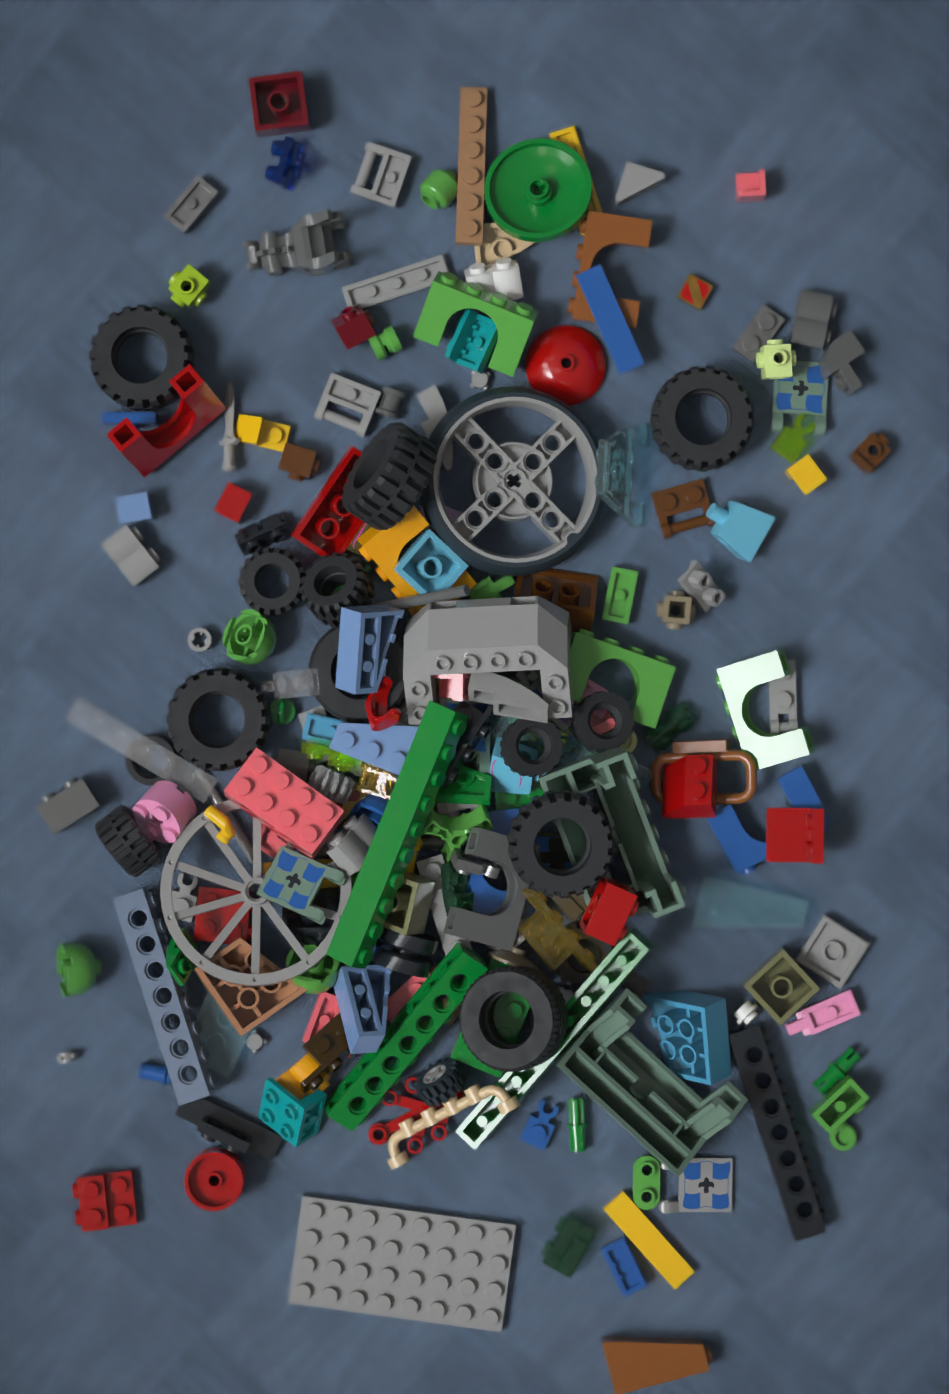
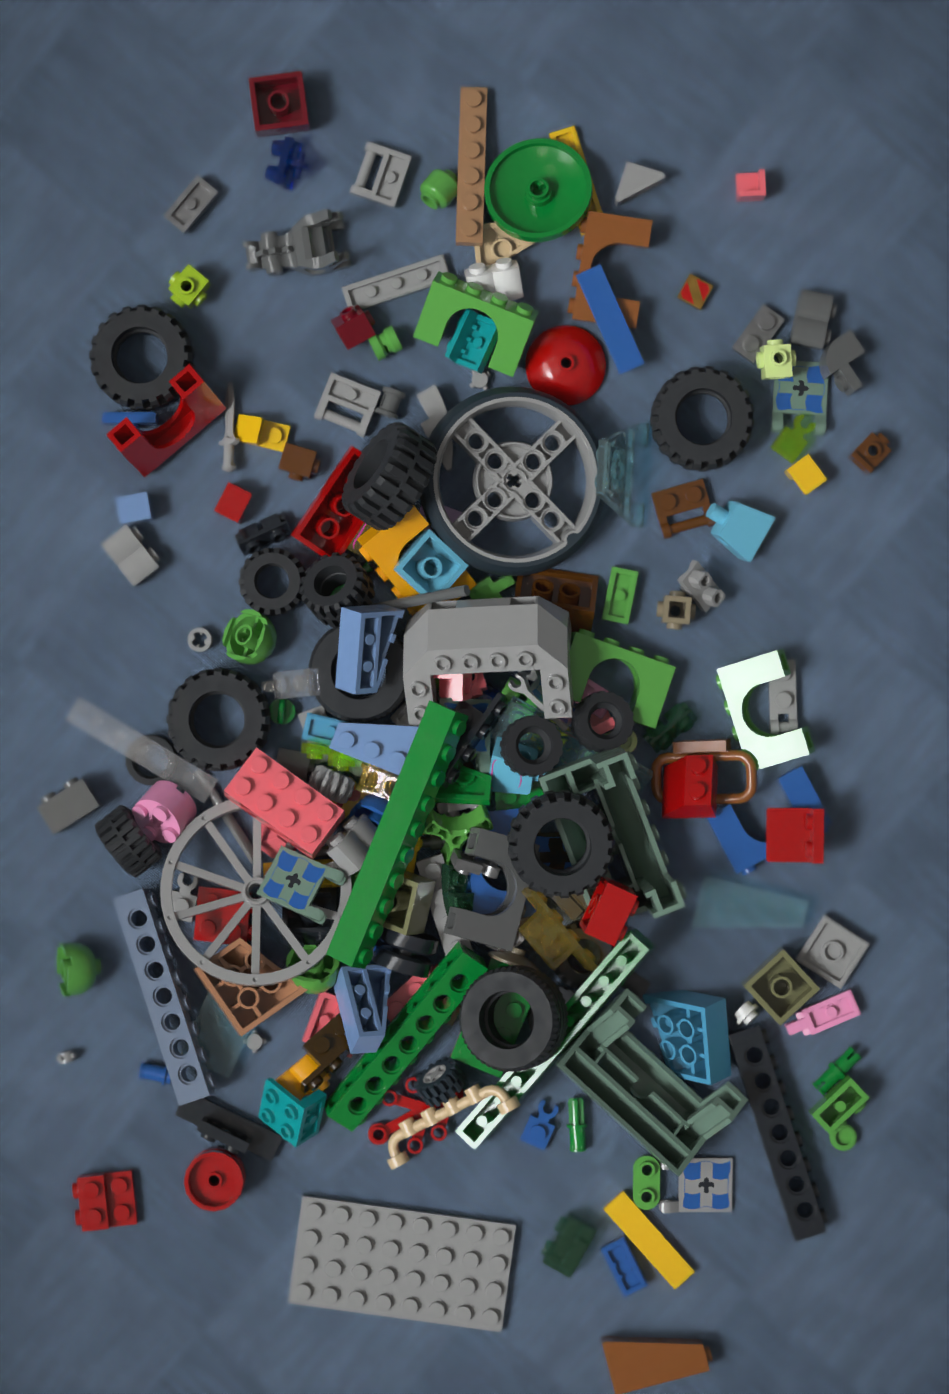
green slope [166,928,198,986] -> none
yellow arm [204,805,235,845] -> none
red helmet [365,676,401,731] -> none
light grey slope [468,672,549,723] -> none

